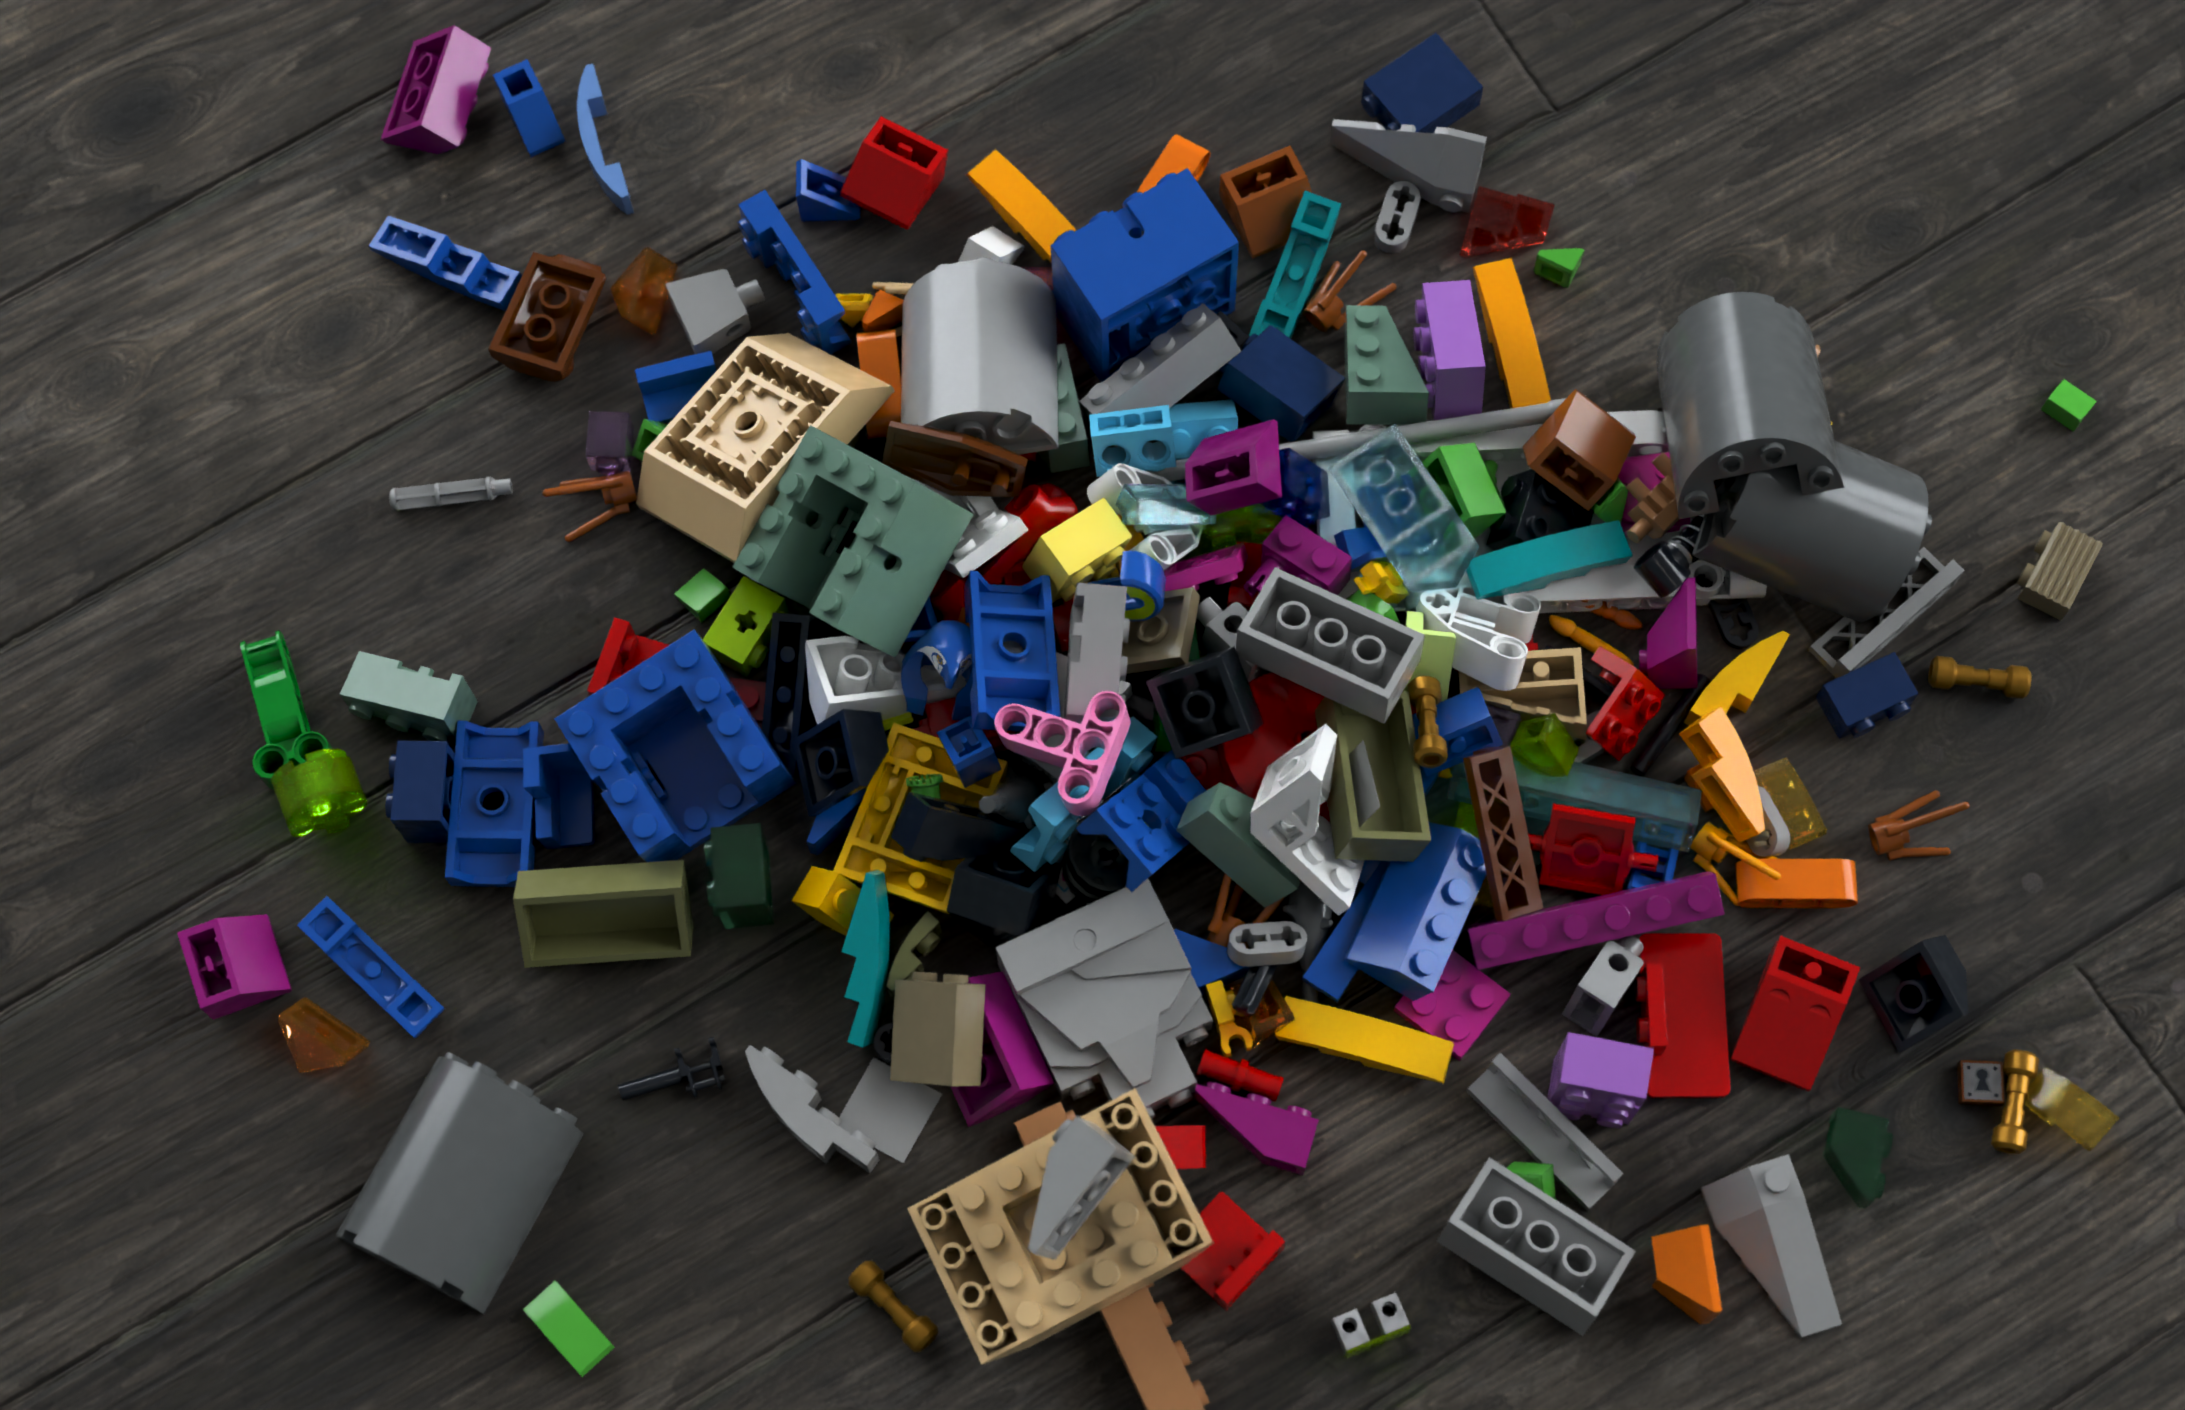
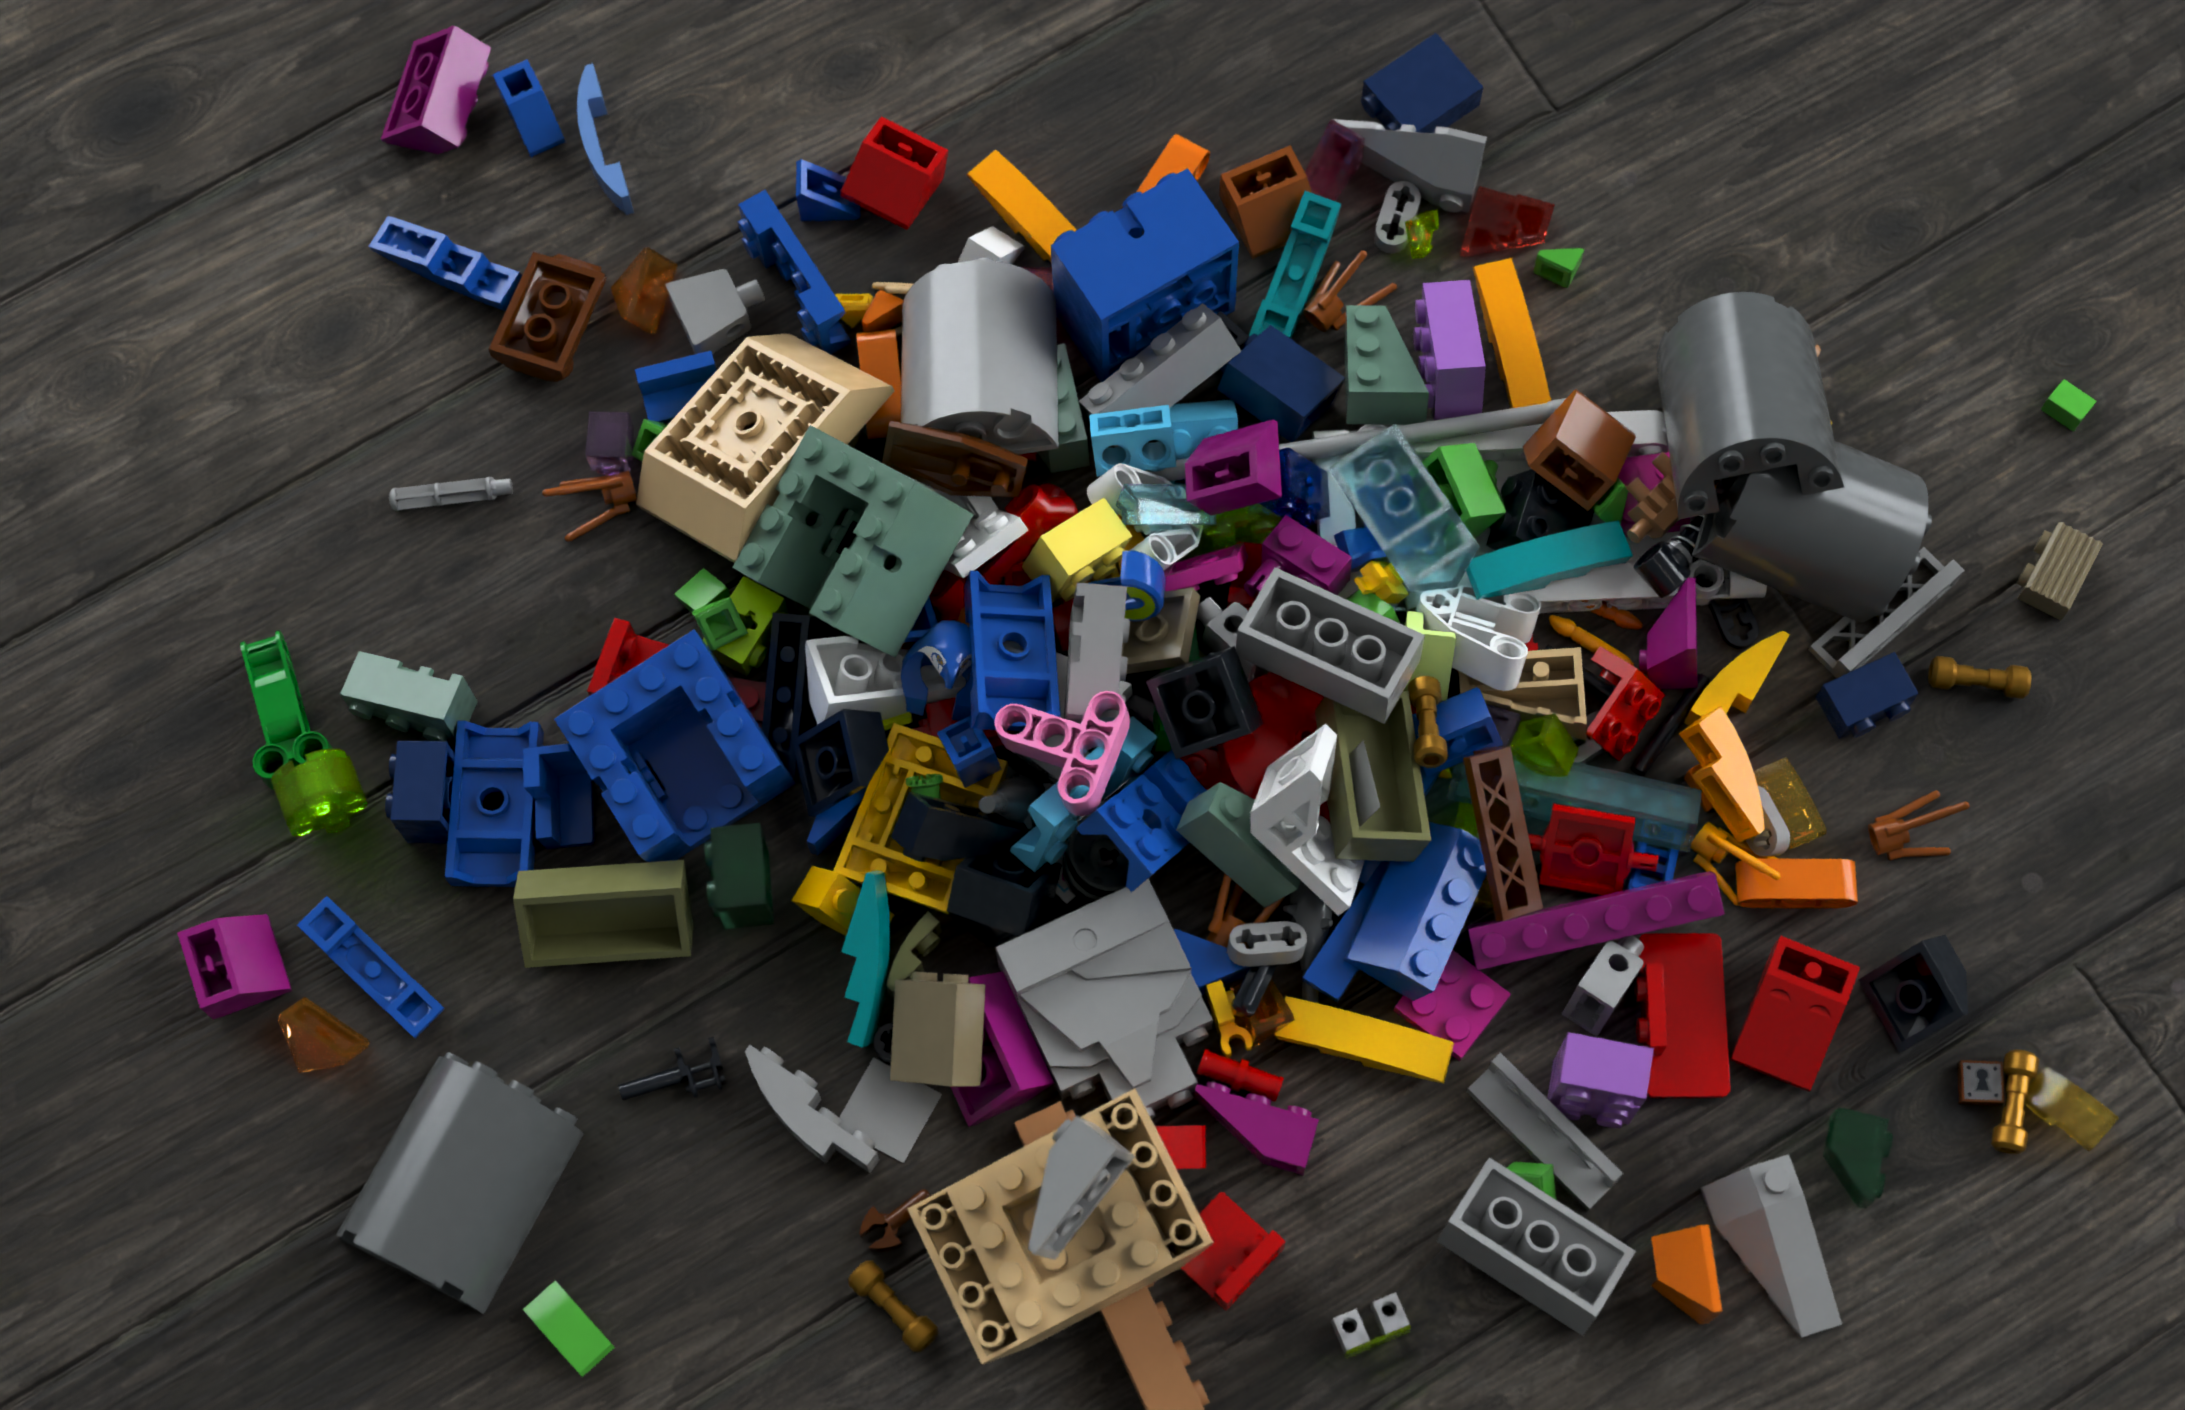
none -> bright green slope [691,597,748,651]
none -> reddish brown bar [859,1189,931,1251]
none -> clear pink slope [1305,119,1365,201]
none -> clear neon green tile [1404,210,1439,259]

